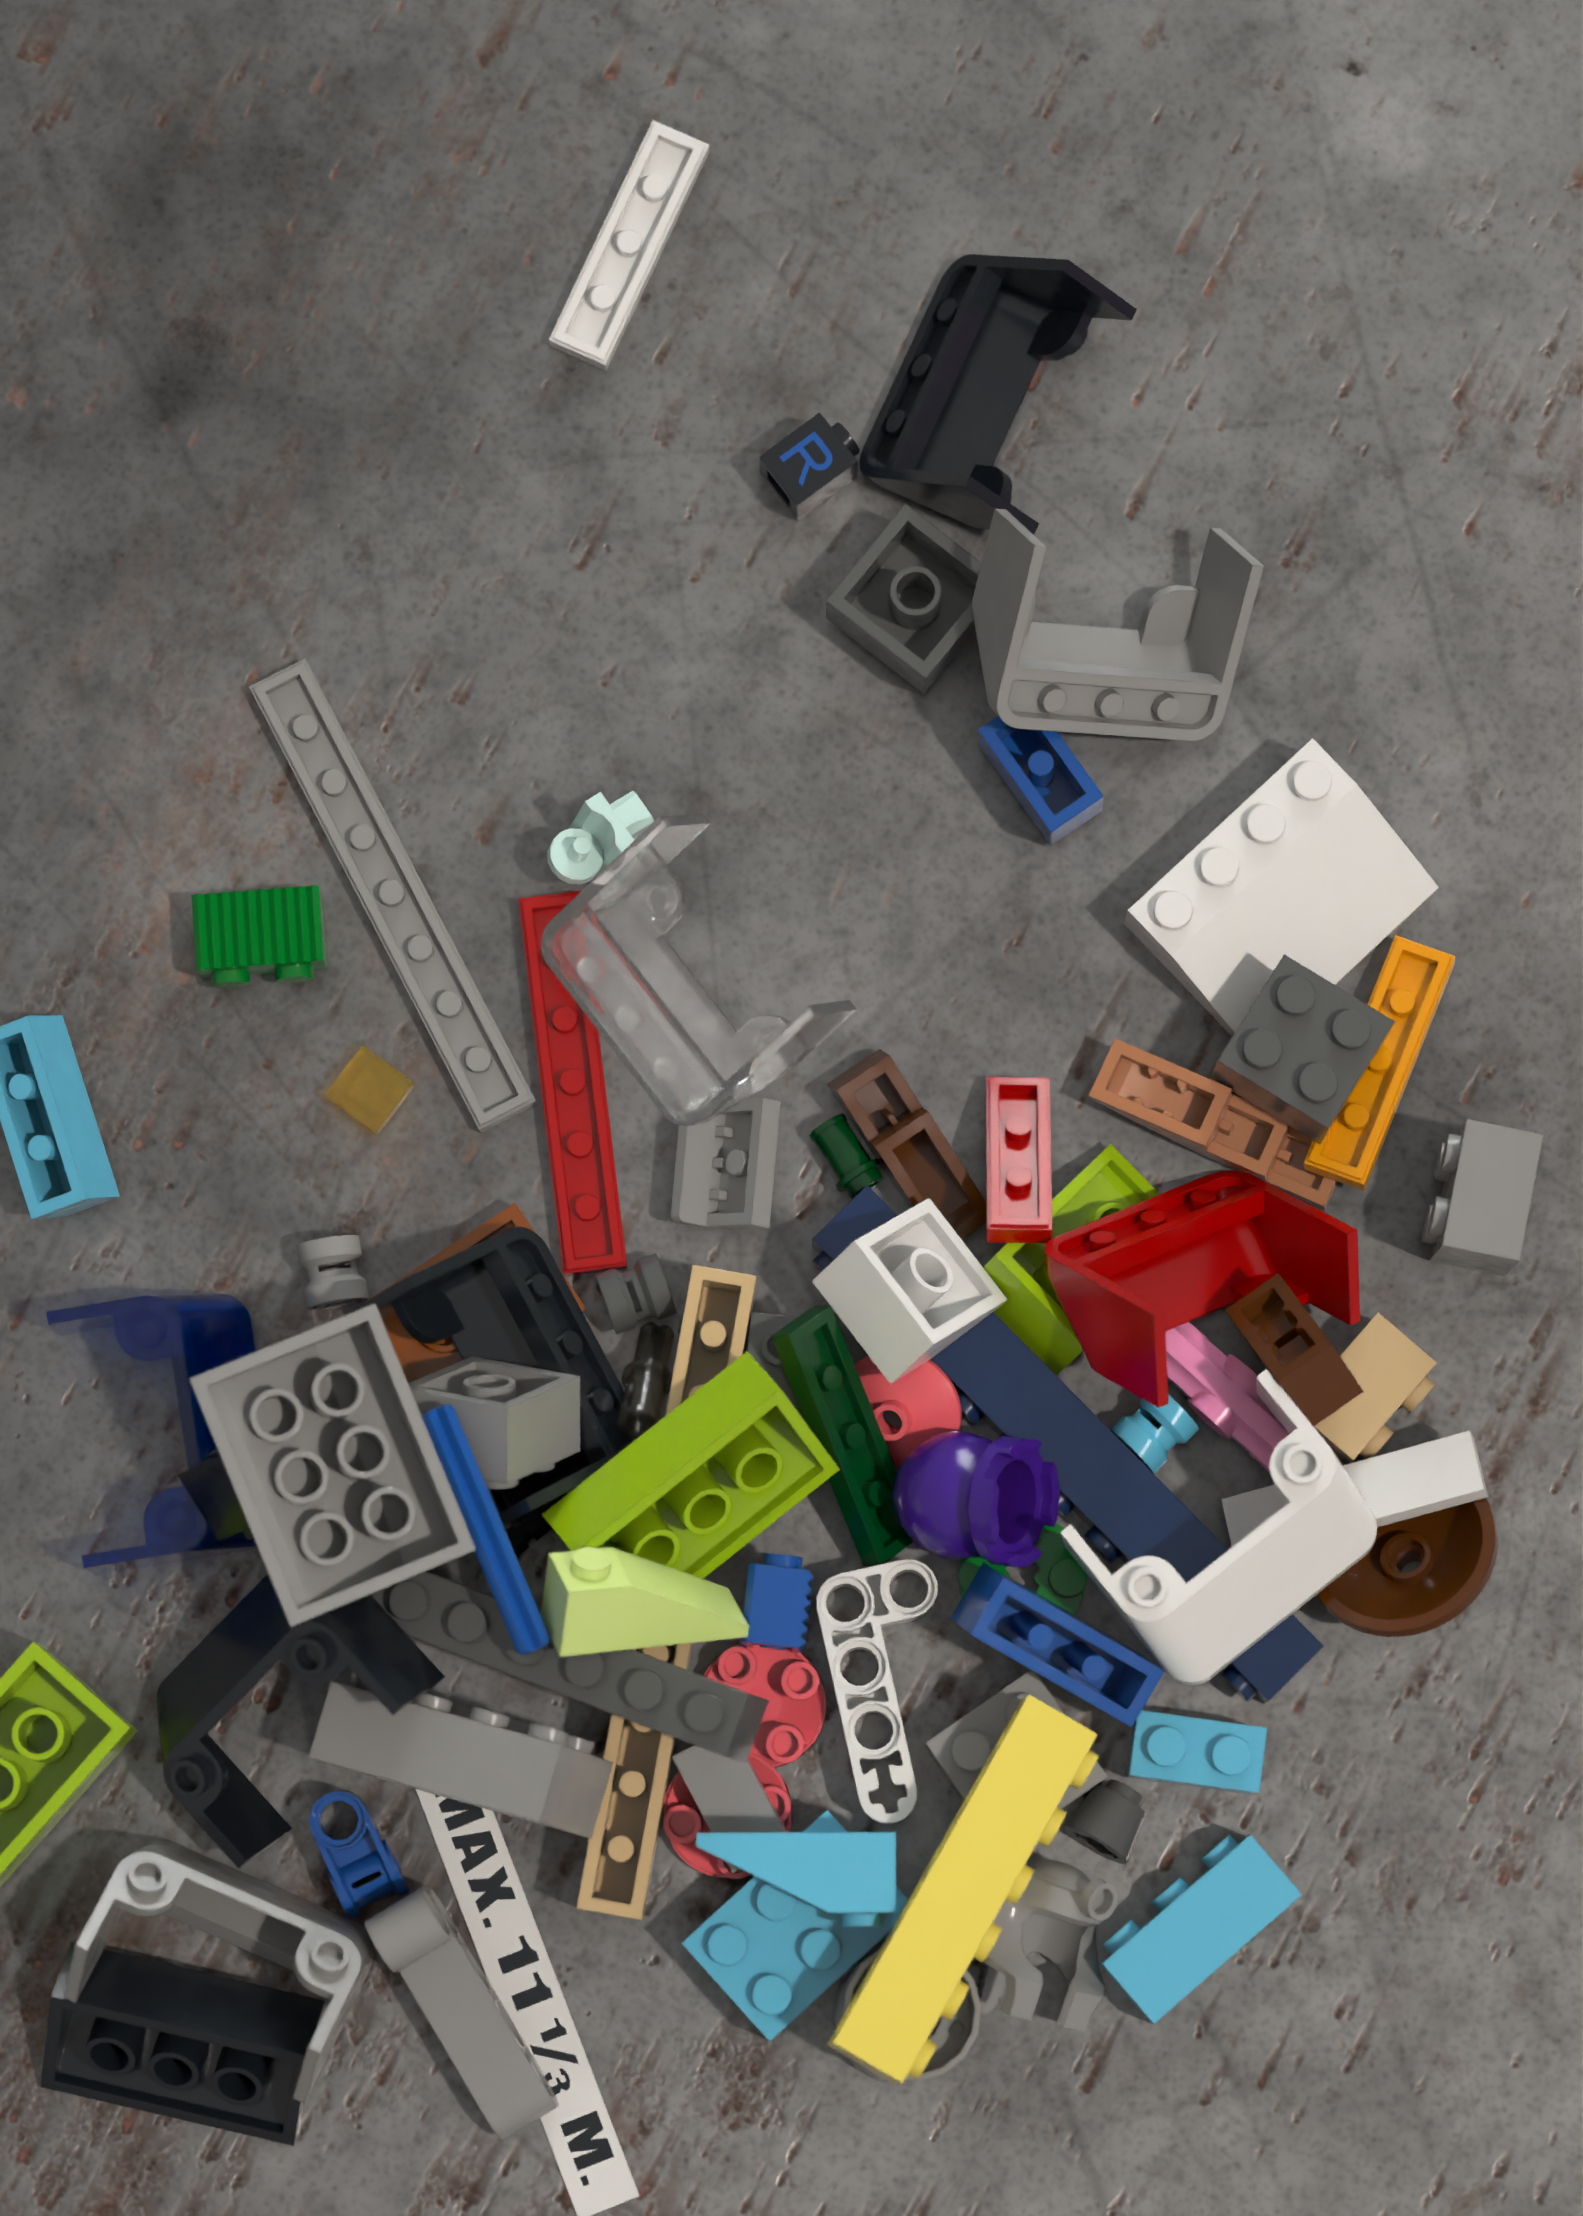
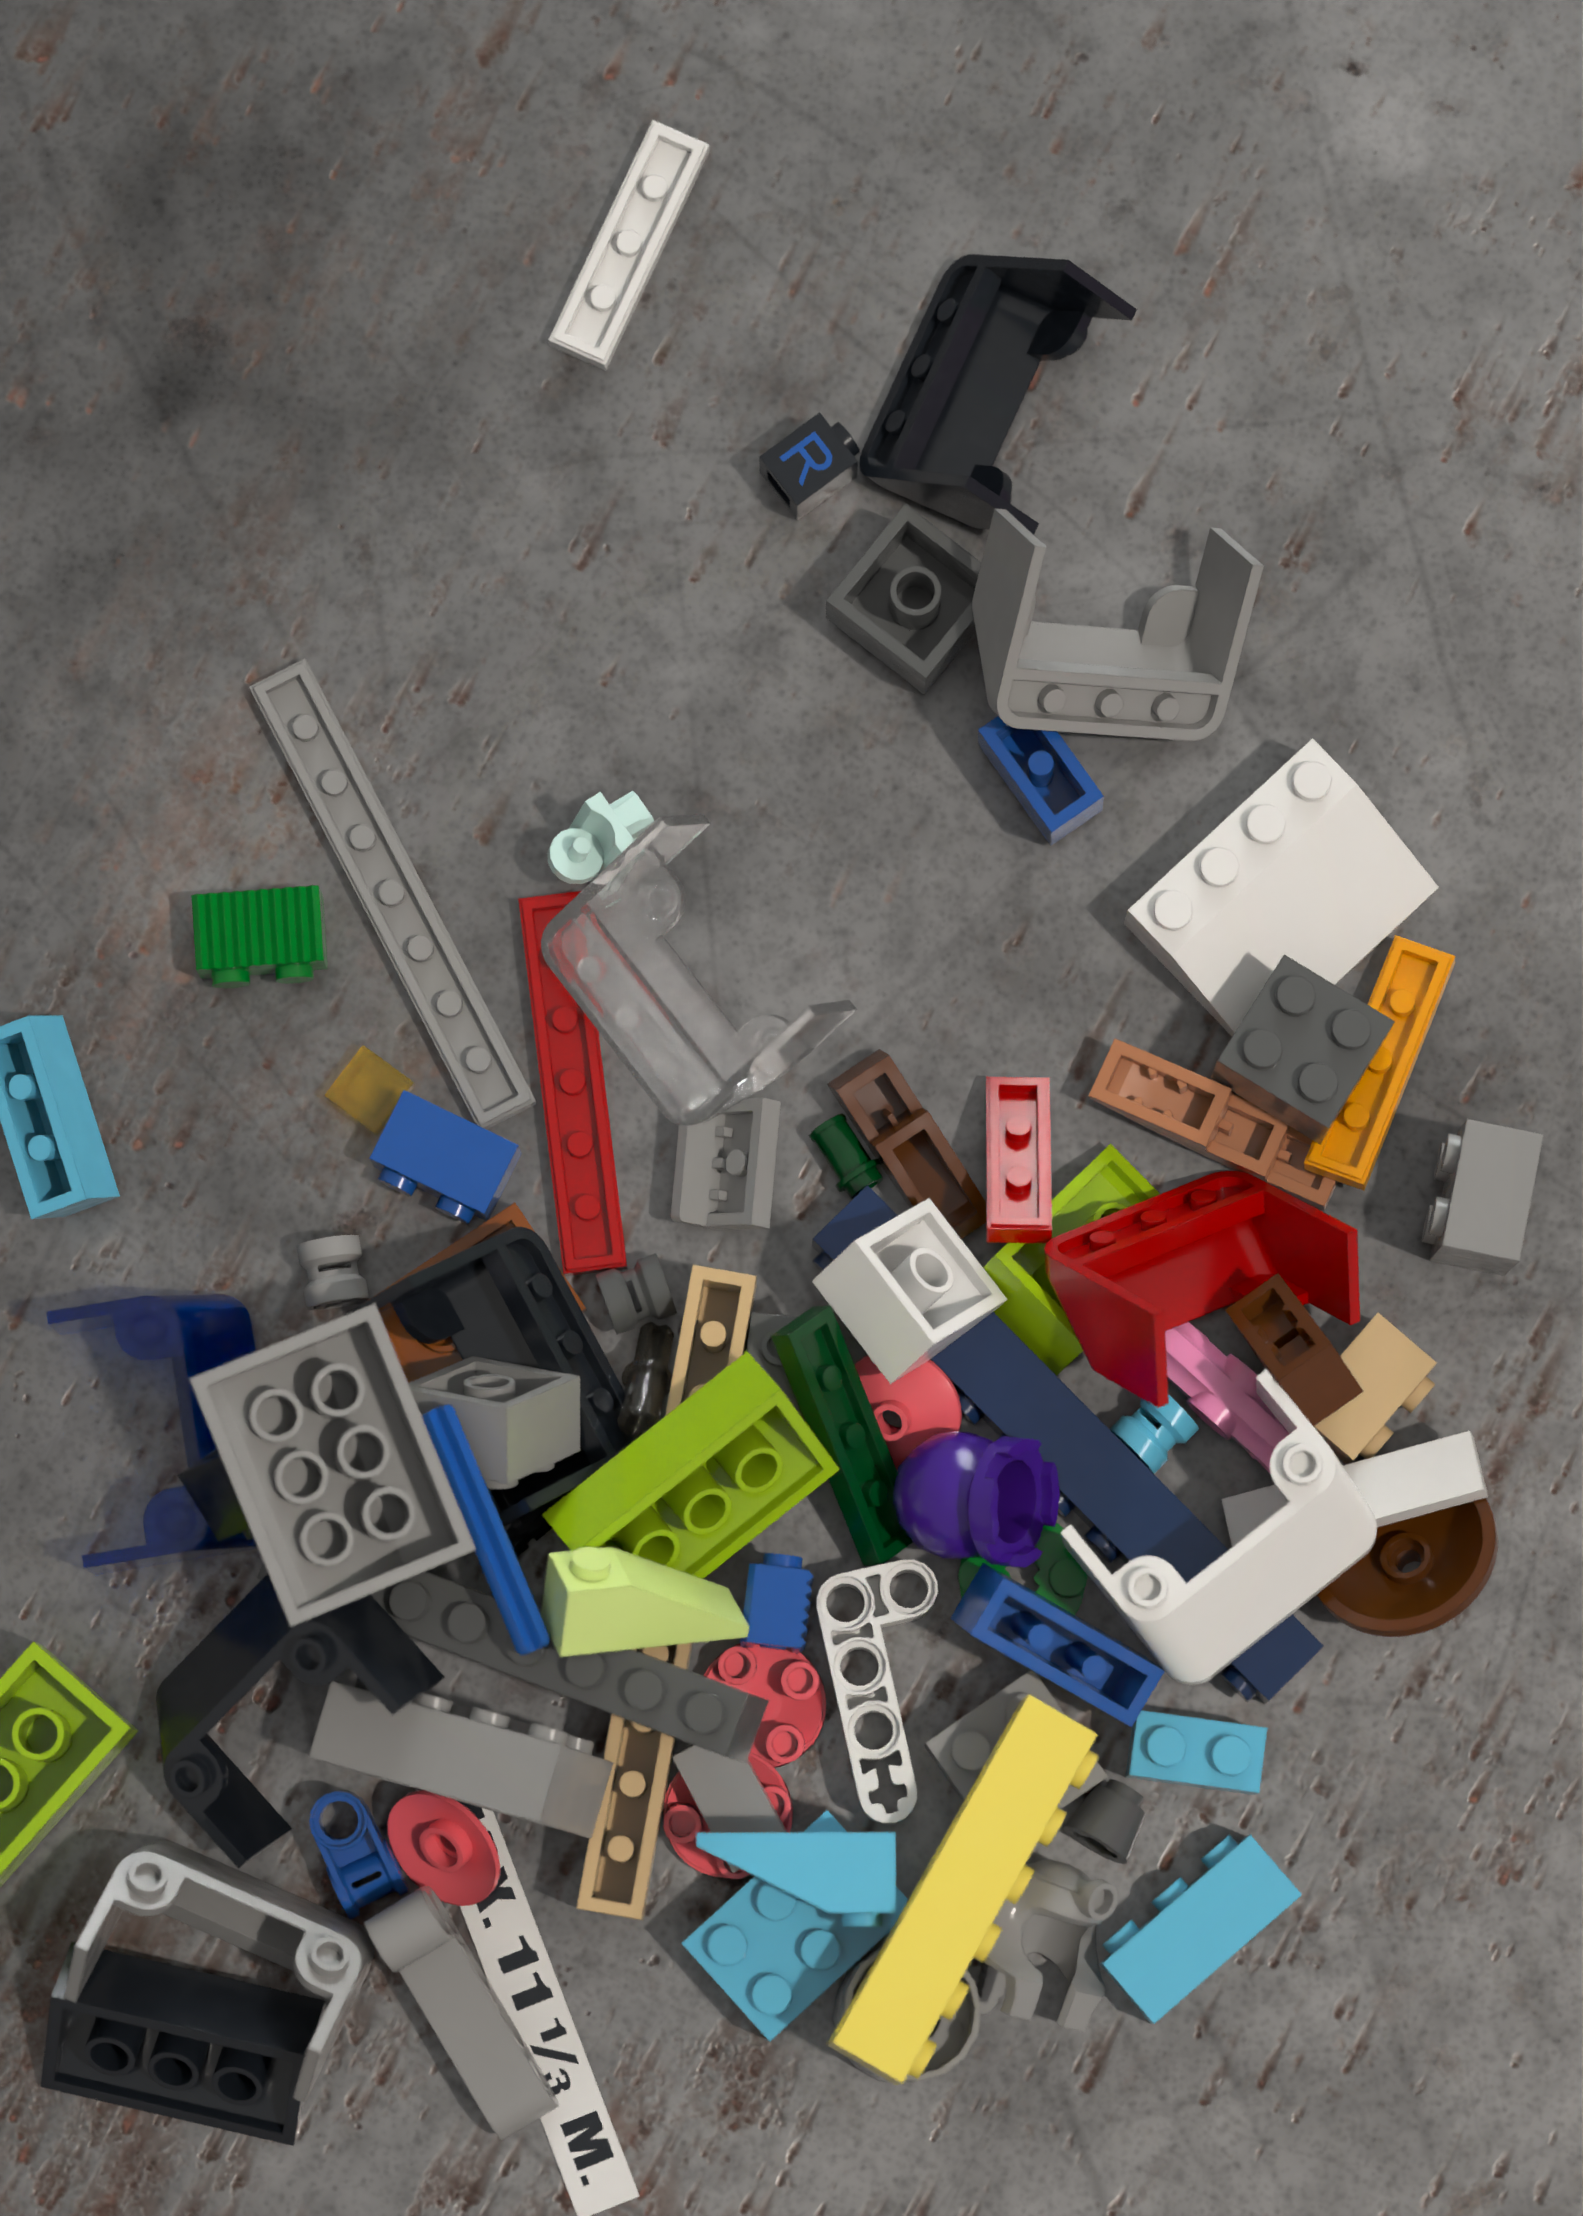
none -> blue brick [369,1090,522,1224]
none -> coral dish [387,1790,500,1906]

